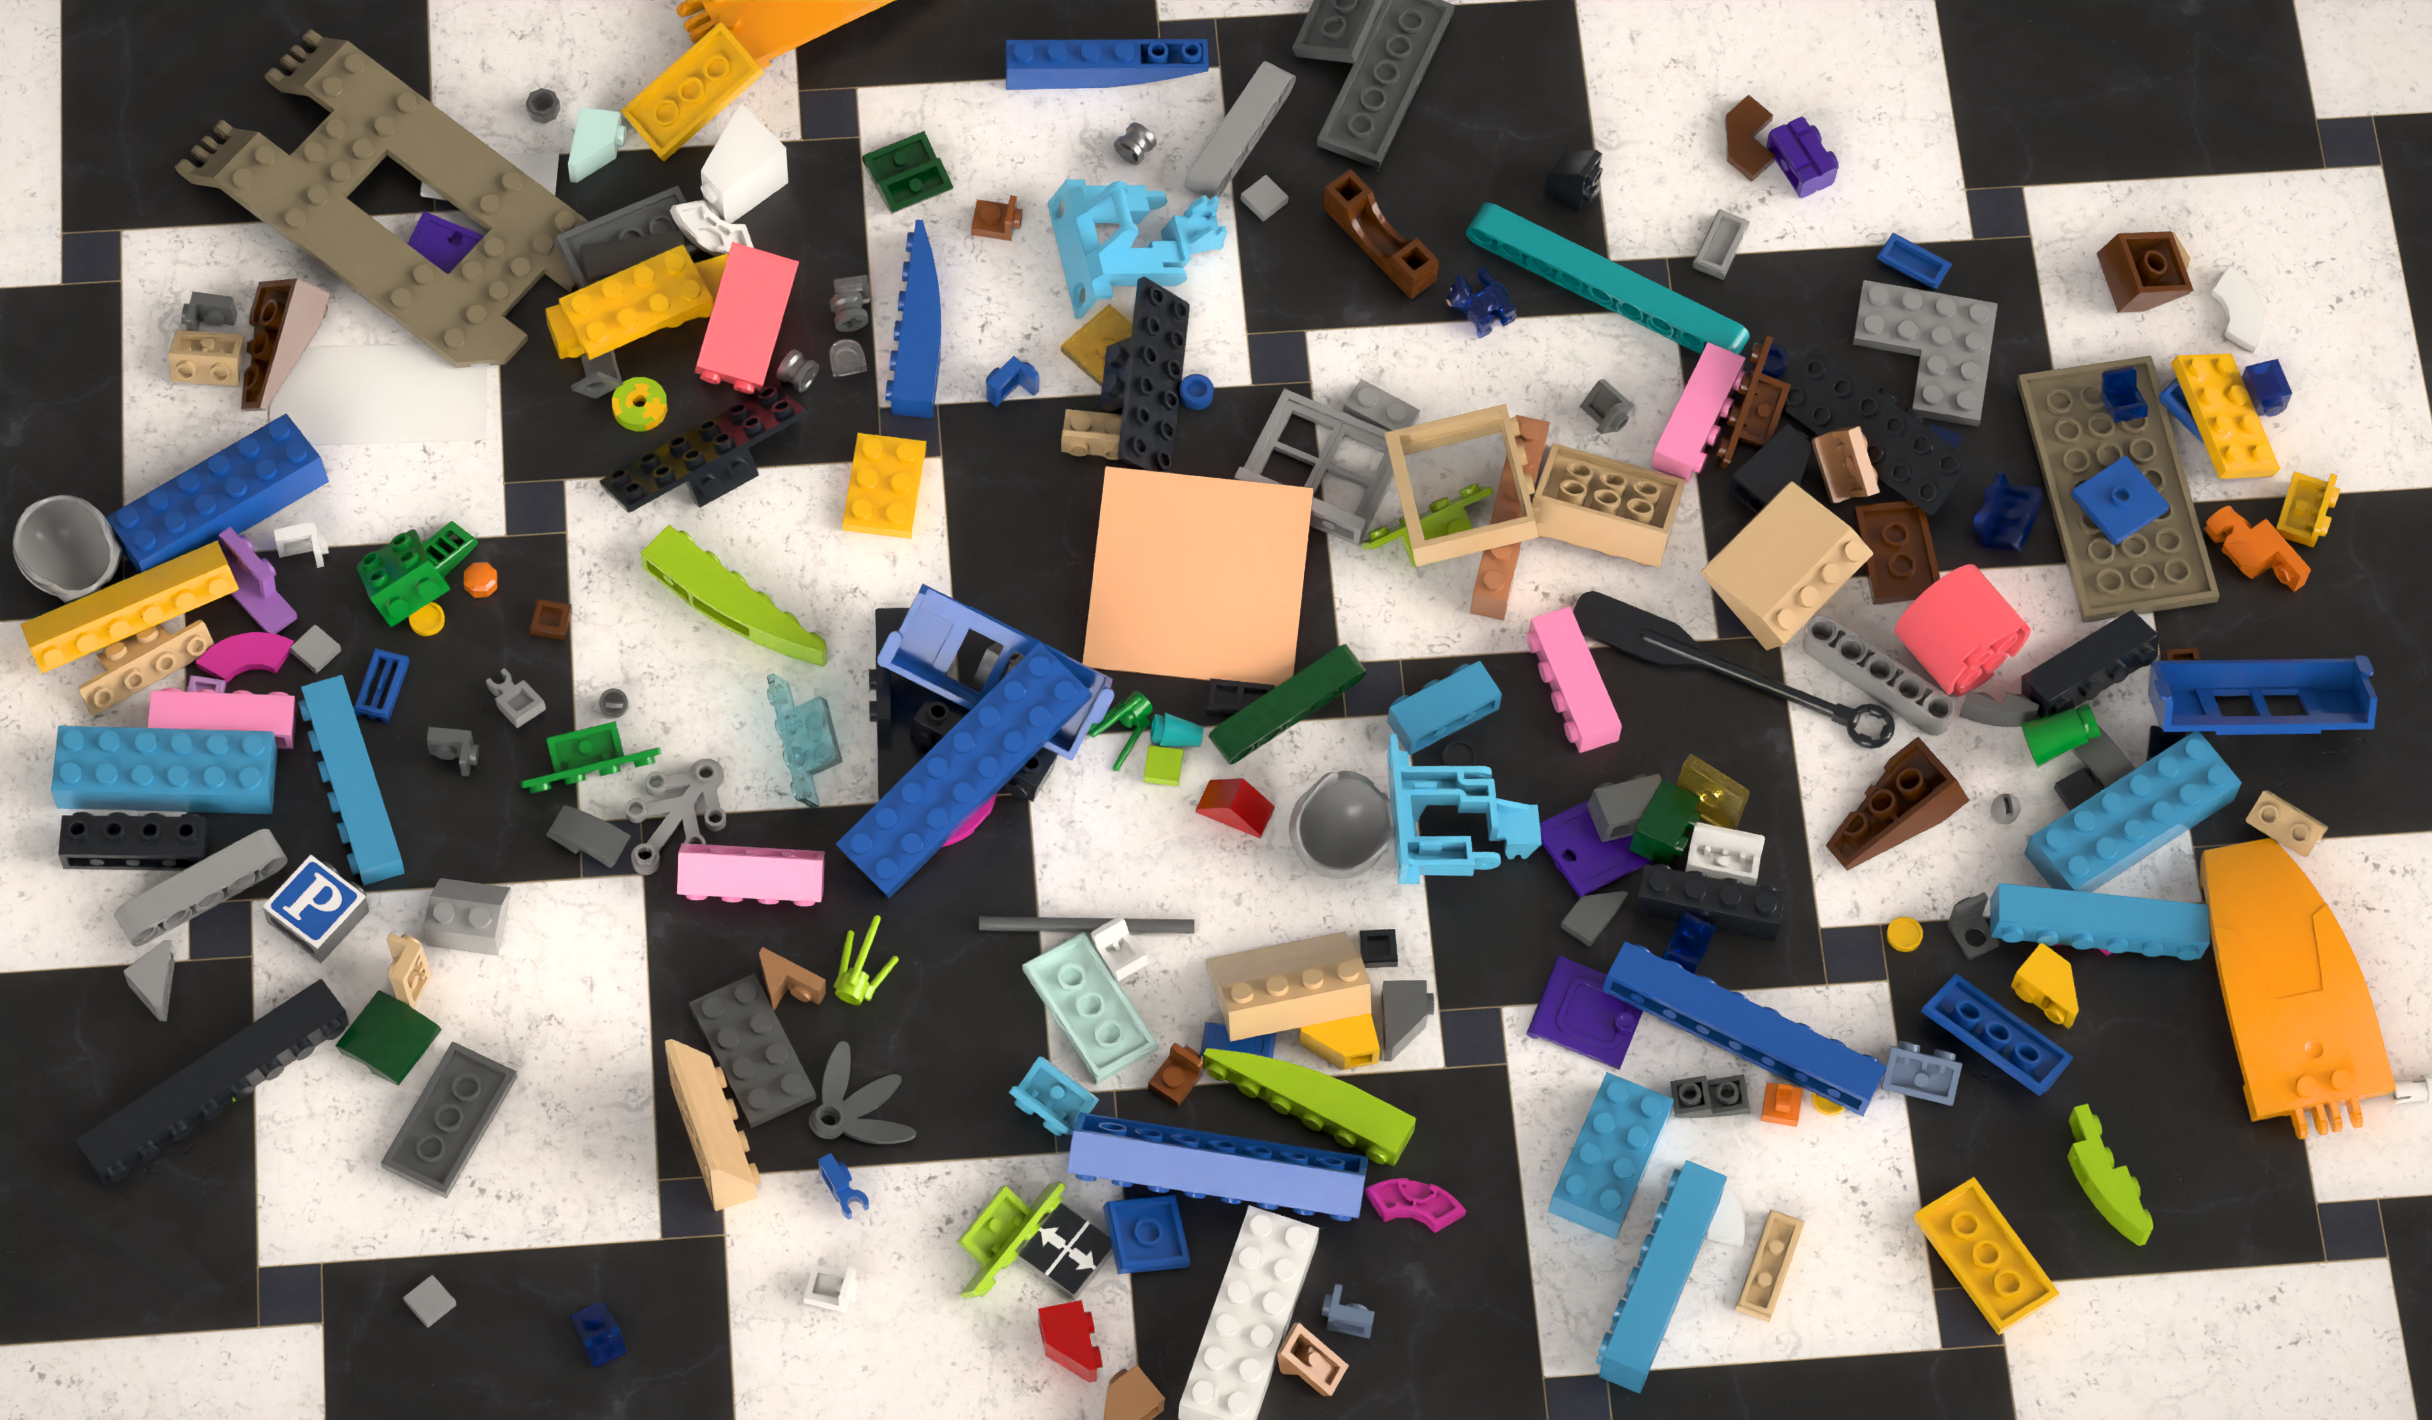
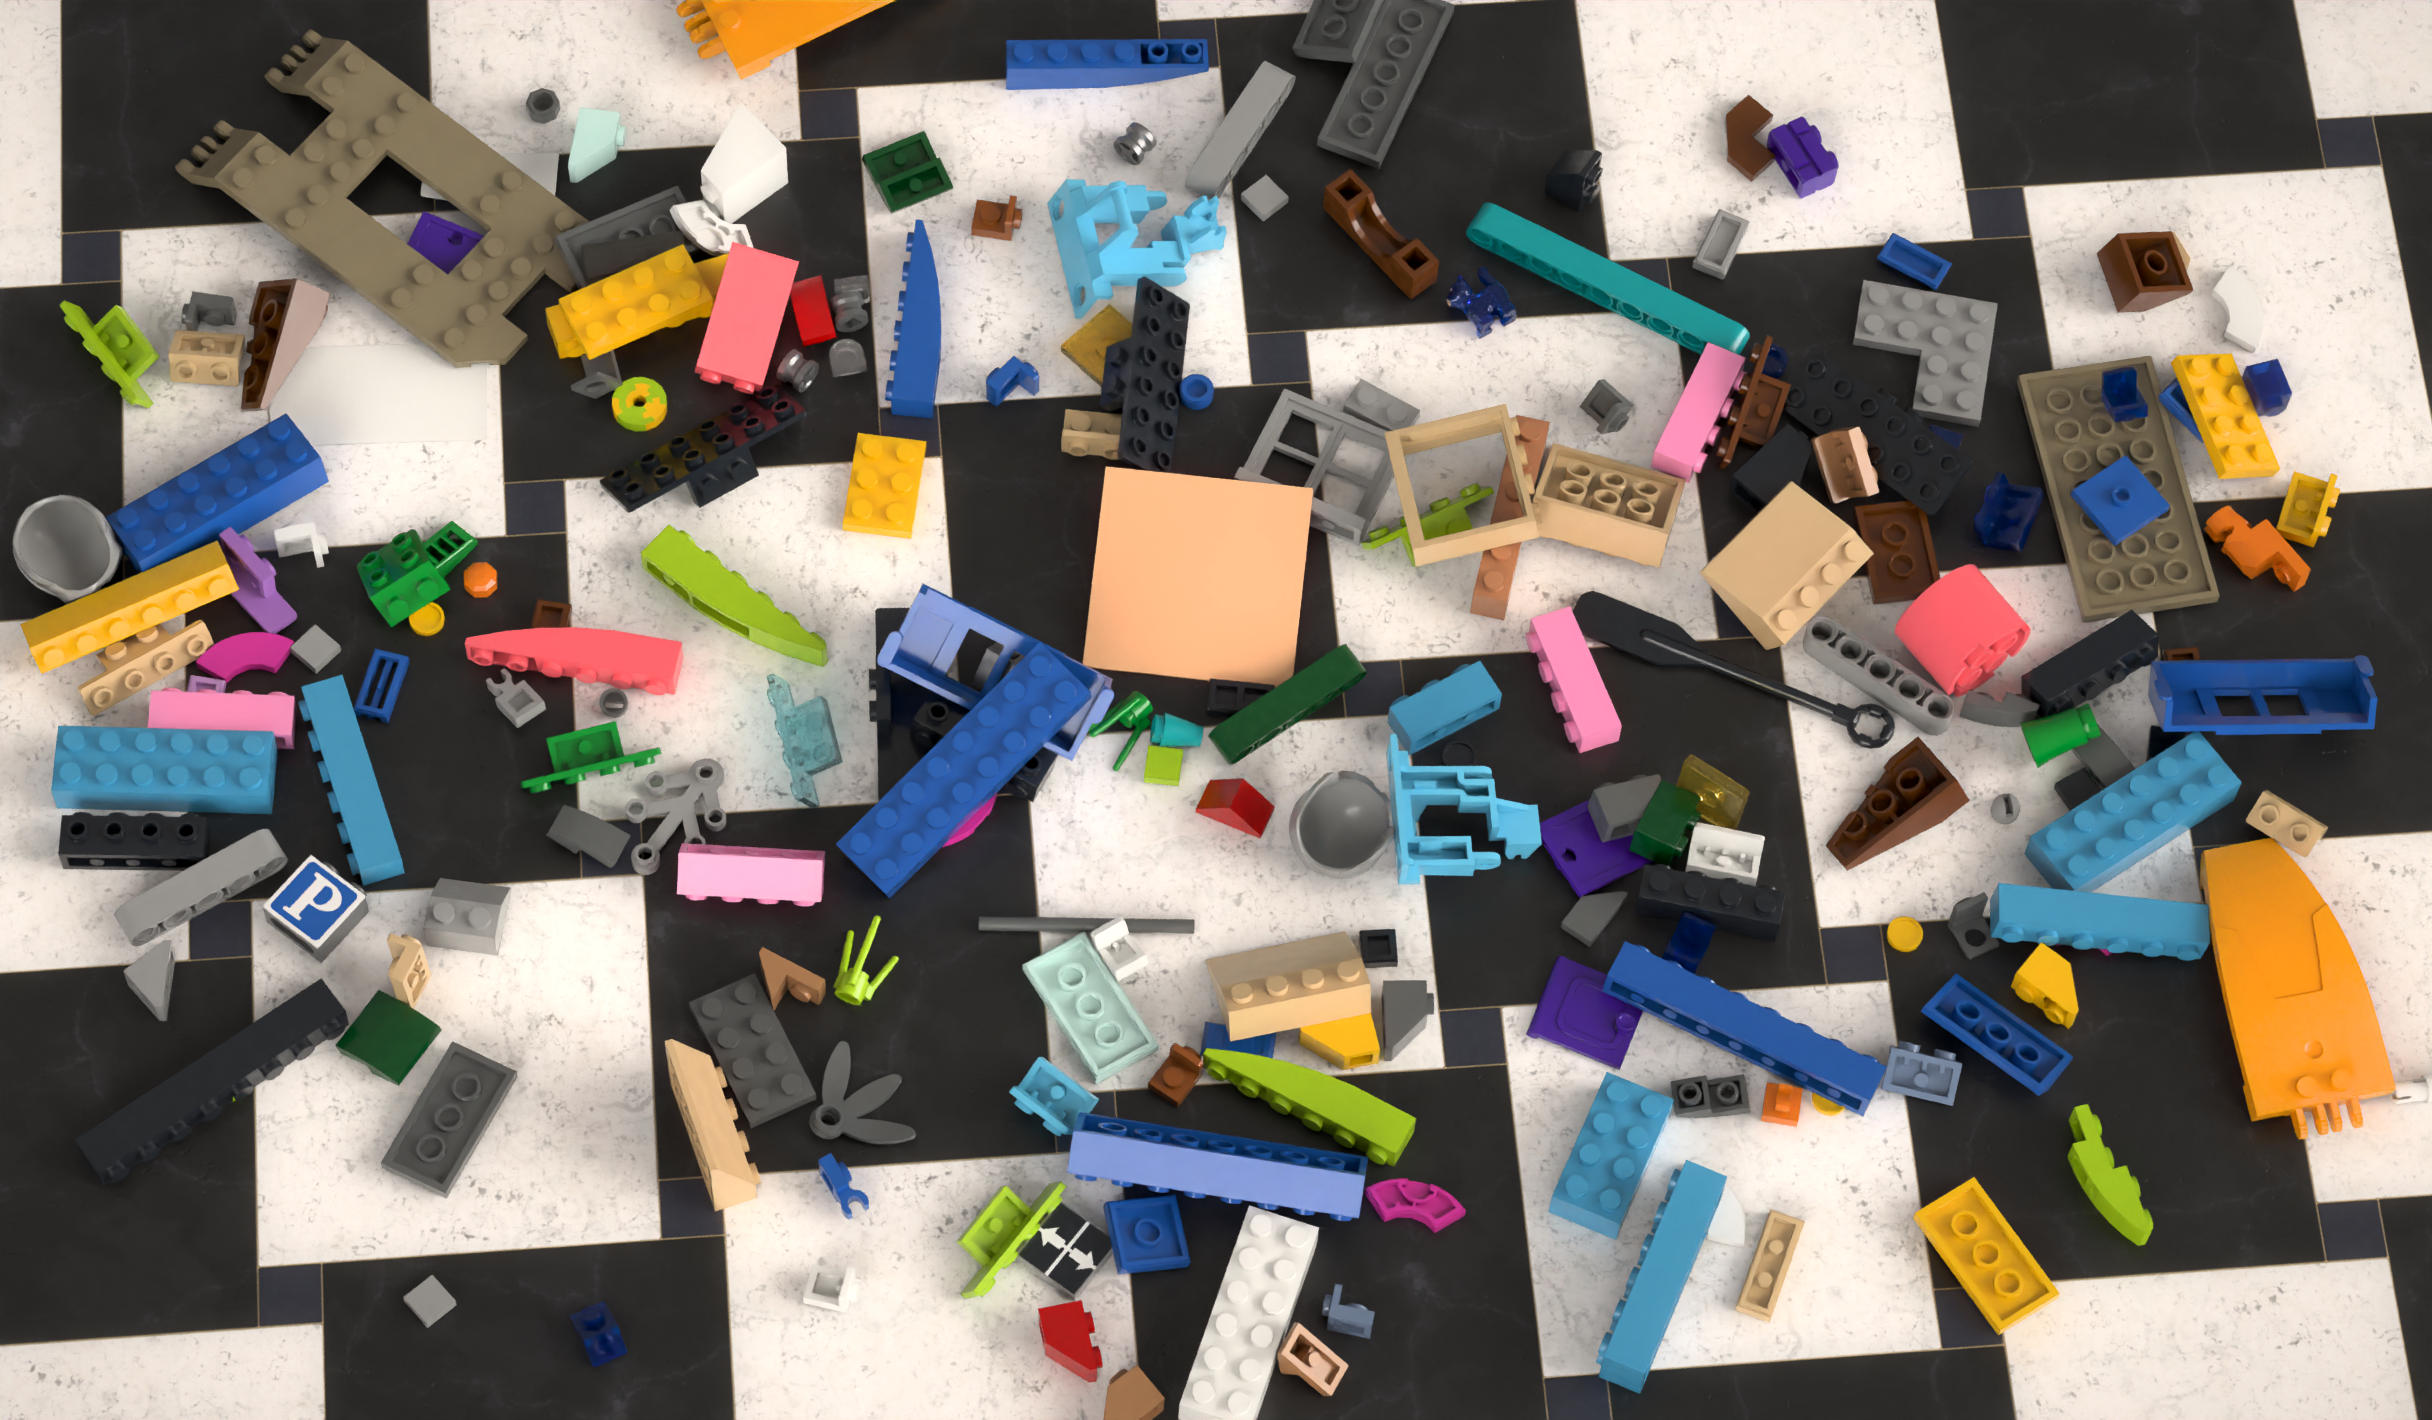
dark grey bracket [427,727,479,777] -> none
yellow plate [620,22,765,162] -> none
none -> lime bracket [59,300,160,408]
none -> coral slope [465,627,684,695]
none -> red slope [790,275,836,346]

